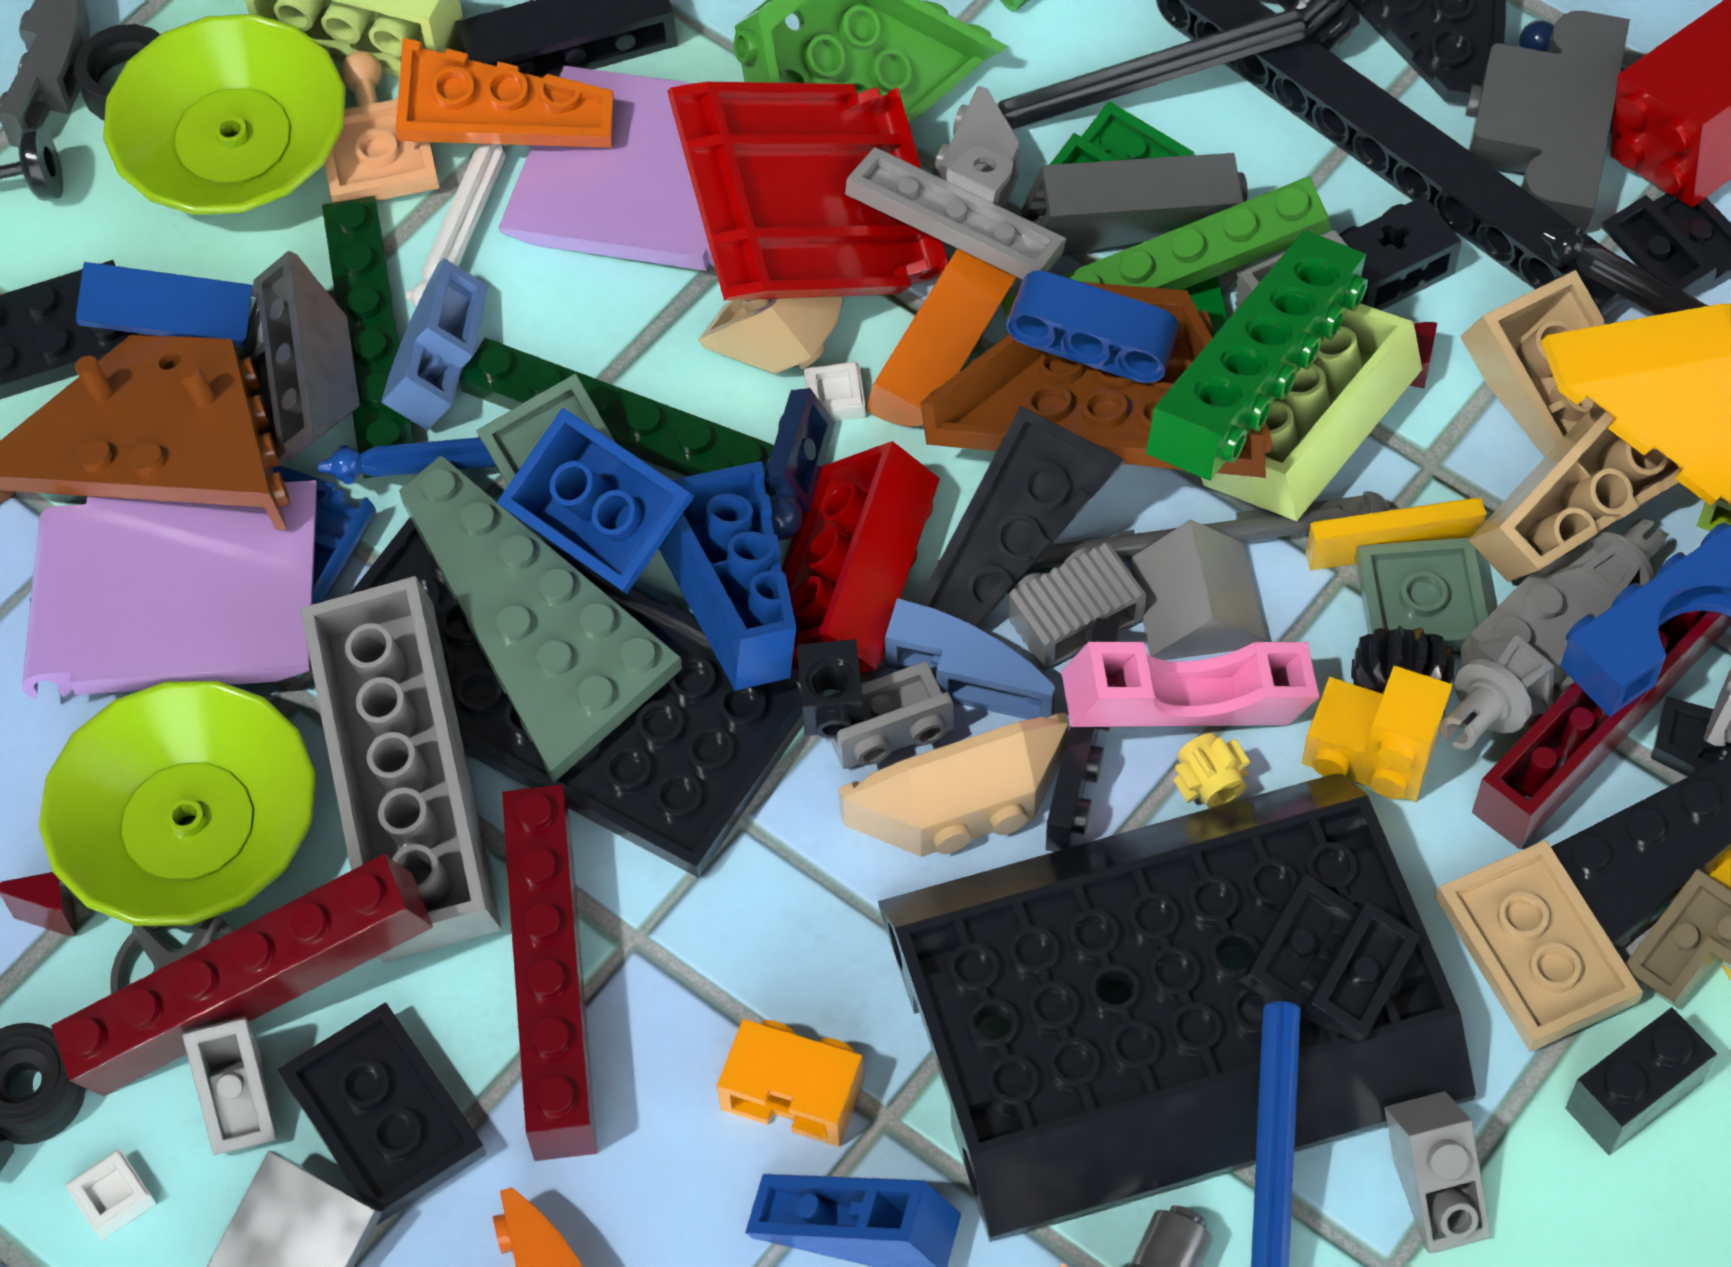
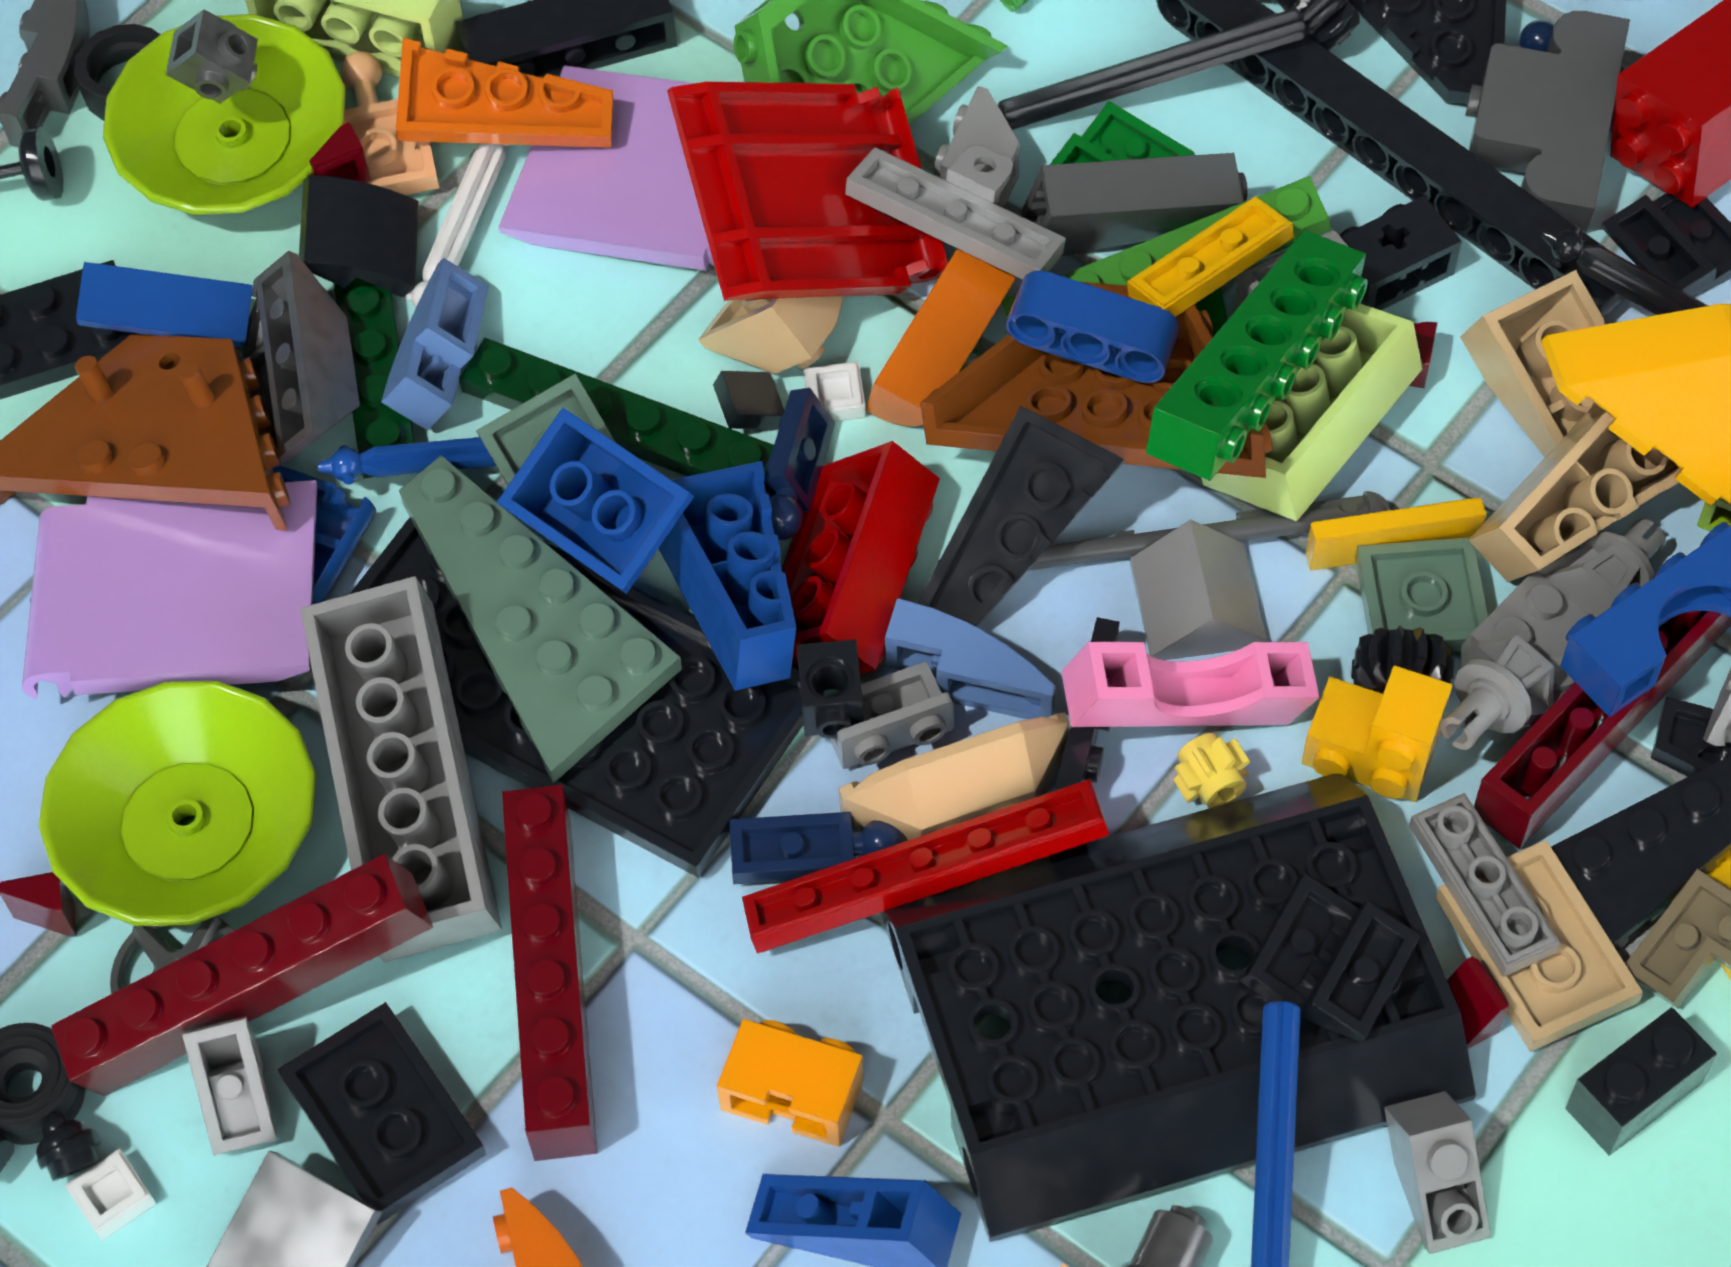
light grey brick [1008,542,1146,670] -> none
none -> black plate [36,1111,101,1182]
none -> flat silver brick [166,9,258,104]
none -> black slope [299,175,419,298]
none -> dark red slope [309,121,371,183]
none -> black tile [713,371,784,430]
none -> dark blue plate [729,812,907,885]
none -> red tile [742,779,1109,954]
none -> yellow tile [1127,196,1294,317]
none -> light grey tile [1409,793,1561,977]
none -> dark red slope [1447,956,1509,1049]

